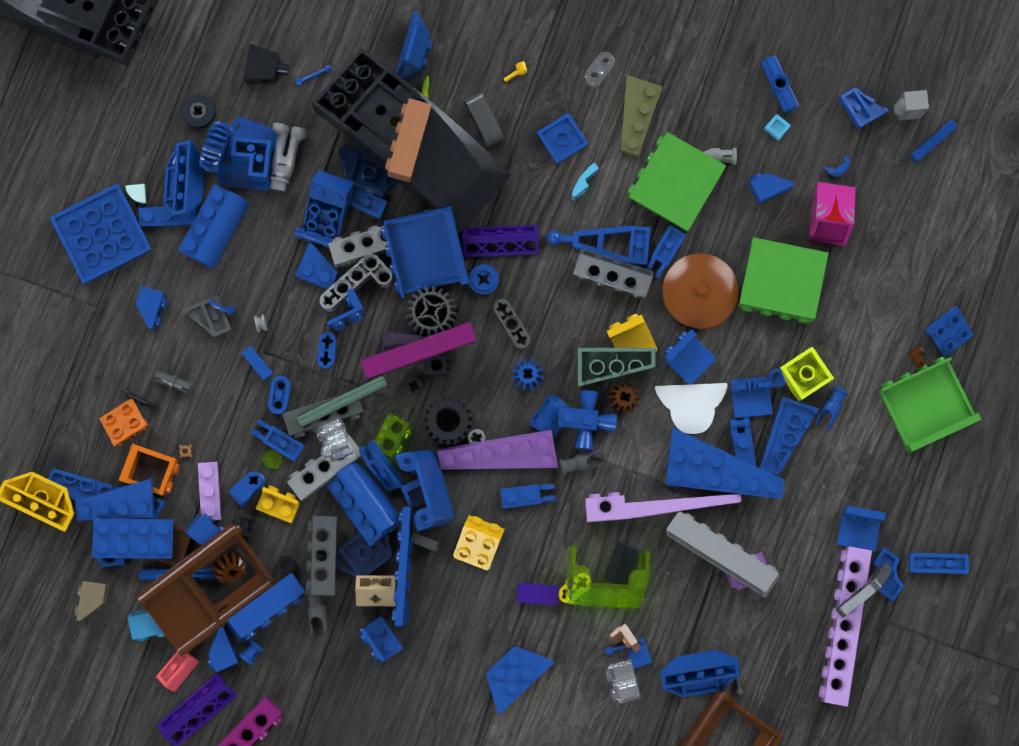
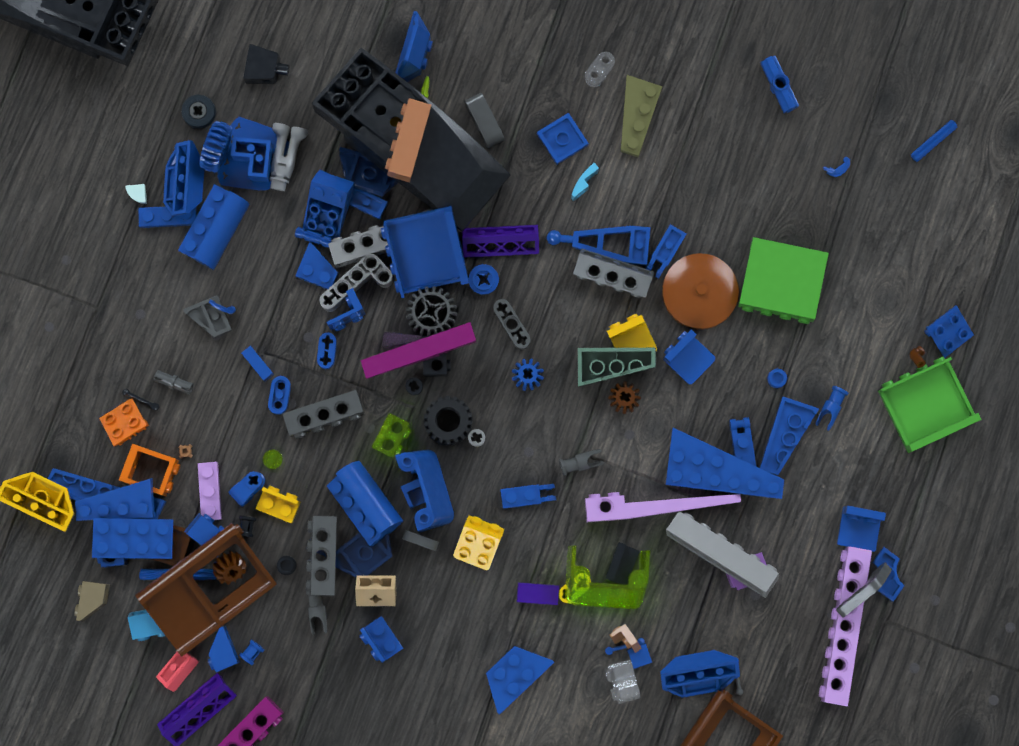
blue plate [50,183,153,285] -> none
blue slope [136,286,168,332] -> none
blue wedge [226,573,306,644] -> none
blue hinge [251,419,306,463] -> none
light grey bush [254,314,268,333] -> none
light grey brick [287,435,362,502] -> none
blue hinge [295,65,332,86] -> none
sand green axle [297,376,387,427] -> none
clear brick [316,416,353,462] -> none
blue hinge [359,441,405,492] -> none
blue wing [392,507,414,626] -> none
medium lavender wing [437,430,558,469] -> none
yellow hand [503,61,527,82] -> none
blue bracket [529,394,571,440] -> none
blue brick [557,390,617,450] -> none
bright green panel [627,132,726,234] -> none
white sticker [655,383,727,434] -> none
light grey piece [703,148,737,165] -> none
blue hinge [730,376,773,418] -> none
blue slope [748,173,794,205] -> none
medium azure tile [764,114,791,141] -> none
neon yellow slope [780,347,834,402] -> none
dark pink slope [808,182,856,246] -> none
blue wing [838,88,889,129] -> none
light grey brick [894,90,929,121] -> none
blue plate [909,553,969,574] -> none

